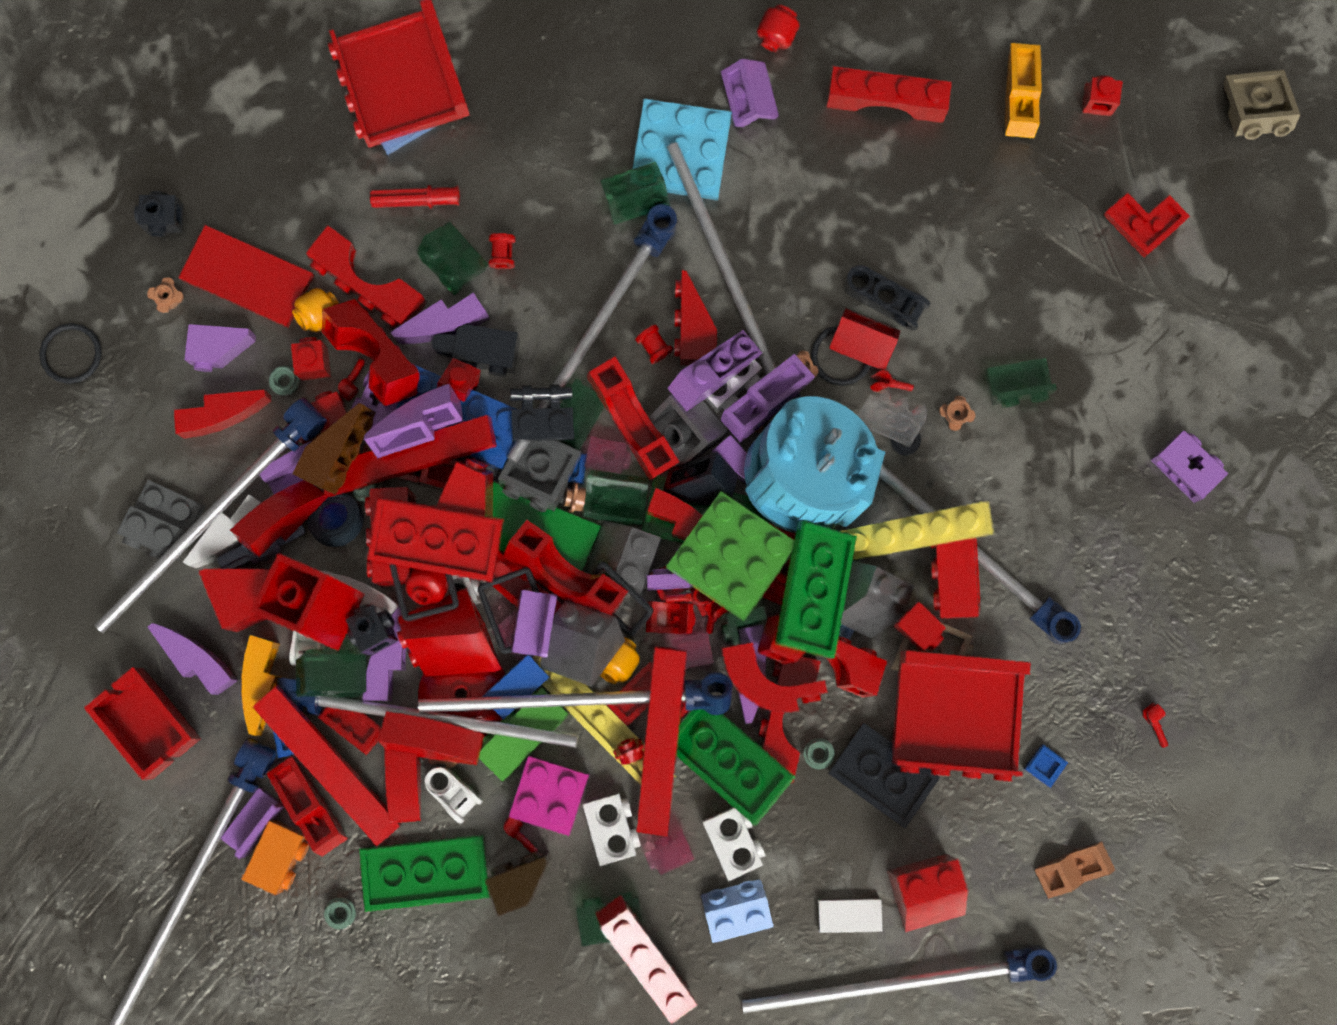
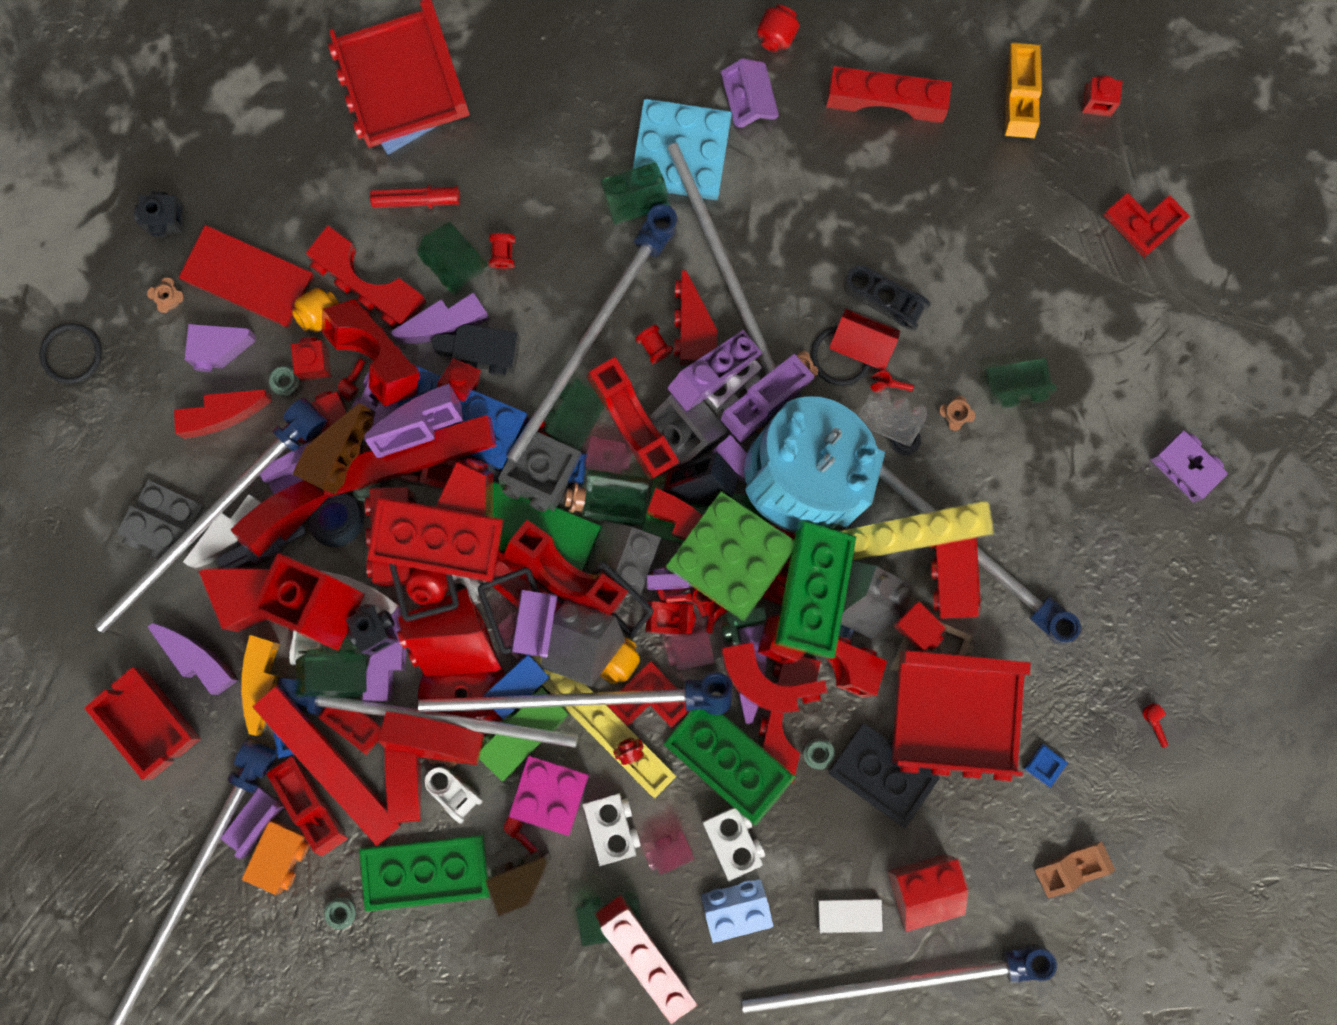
black plate [509,384,574,442] -> none
red tile [636,646,687,837] -> none
dark tan plate [1223,70,1300,140] -> none

